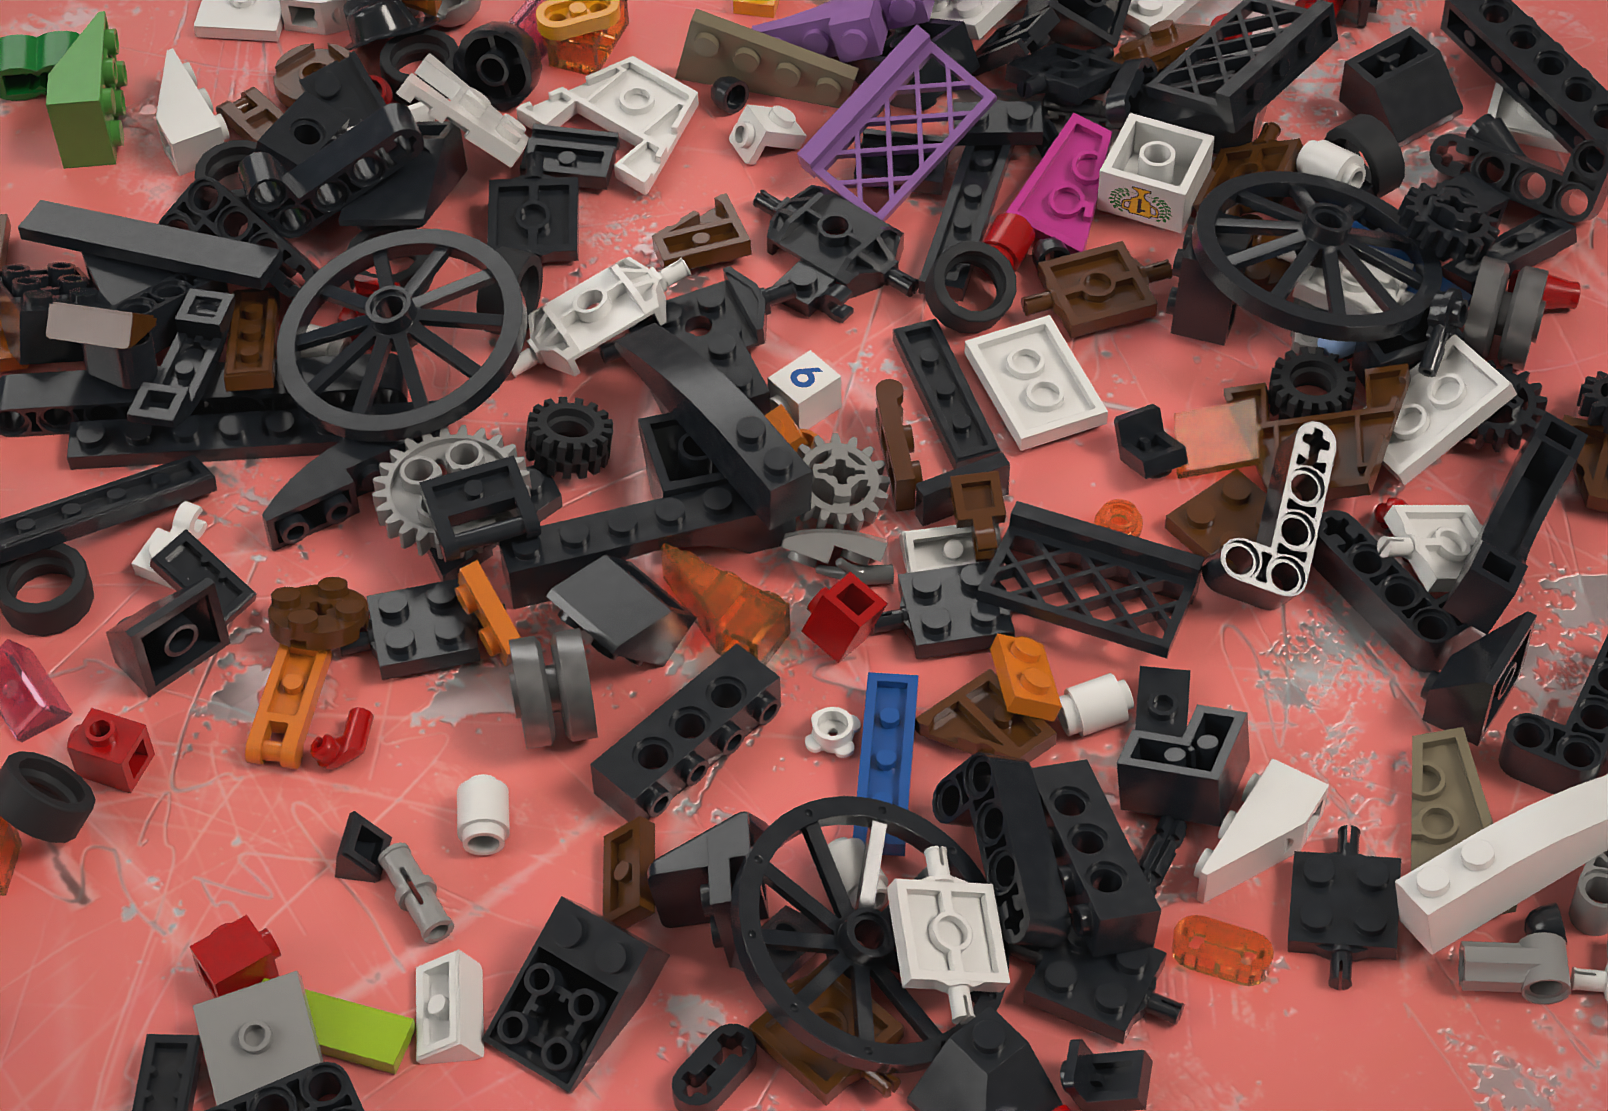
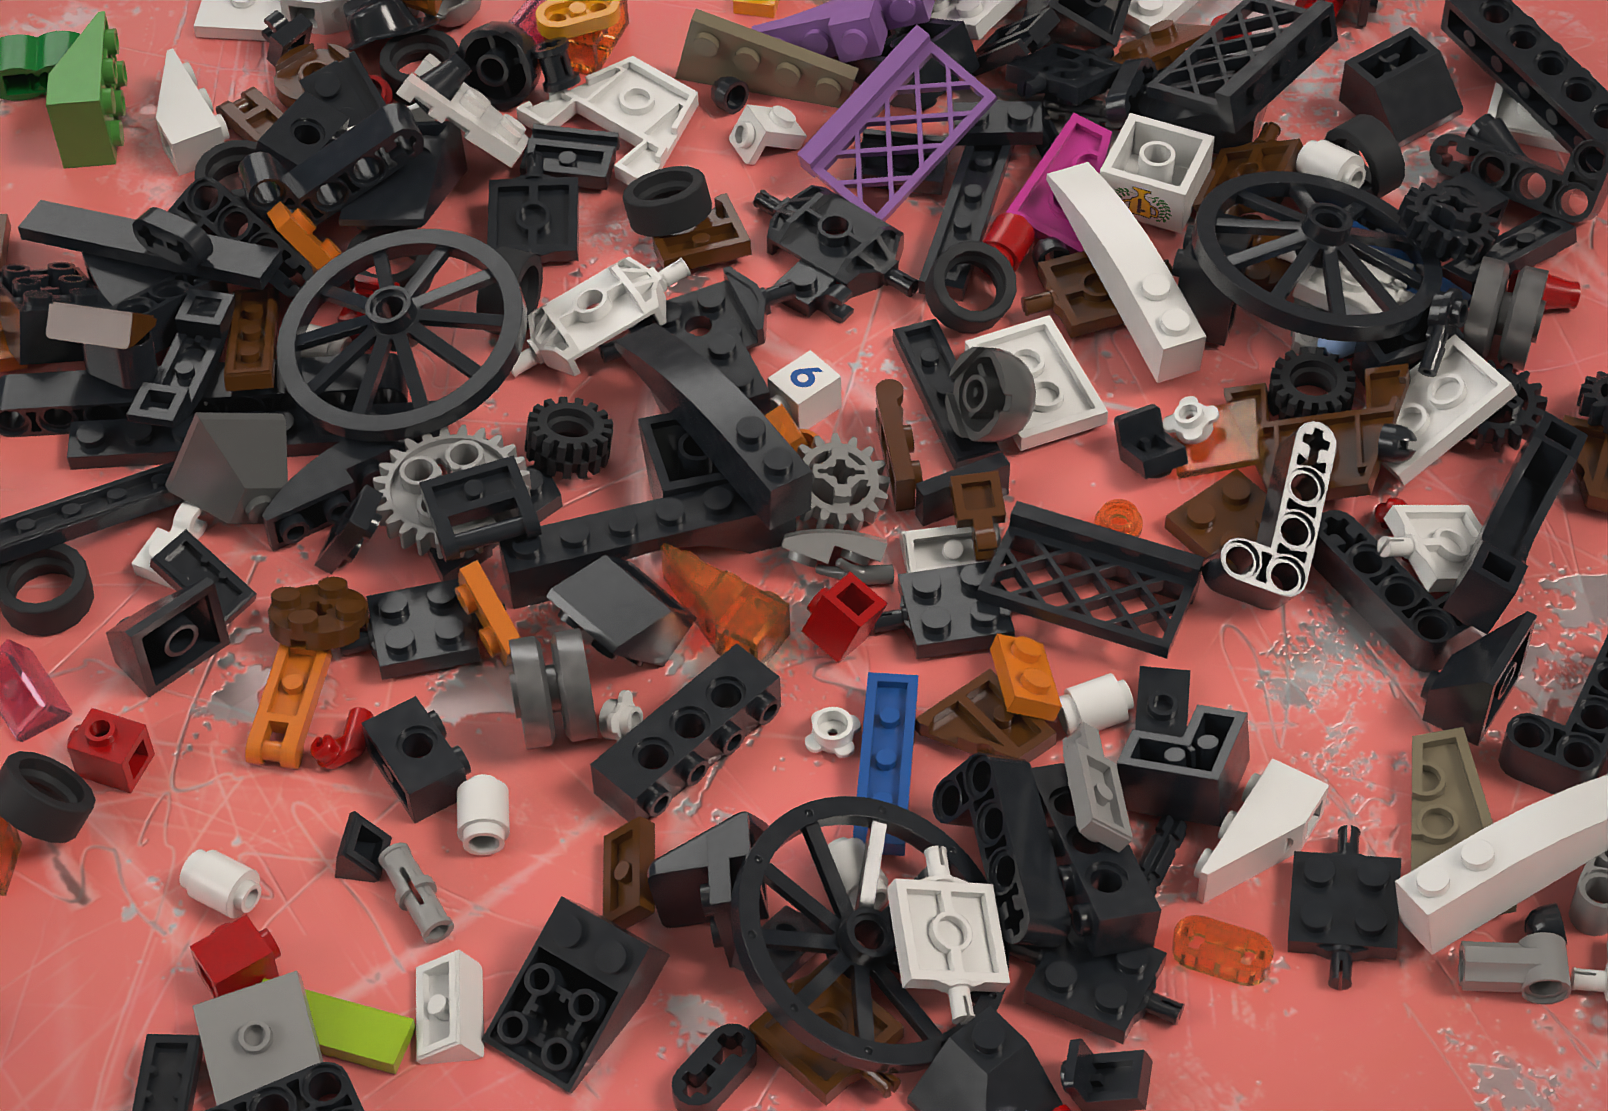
none -> black beam [132,207,214,269]
none -> dark grey slope [165,413,288,524]
none -> white brick [179,849,262,919]
none -> black tile [261,10,313,67]
none -> orange plate [267,201,342,270]
none -> black plate [315,484,383,575]
none -> black brick [361,696,471,823]
none -> black cone [413,53,473,118]
none -> black bush [531,37,581,93]
none -> white plate [599,690,643,742]
none -> black tyre [623,166,712,237]
none -> dark grey cylinder [945,347,1036,442]
none -> white slope [1046,162,1206,383]
none -> light grey hinge [1062,722,1133,852]
none -> white plate [1163,396,1219,444]
none -> black hinge [1378,423,1417,463]

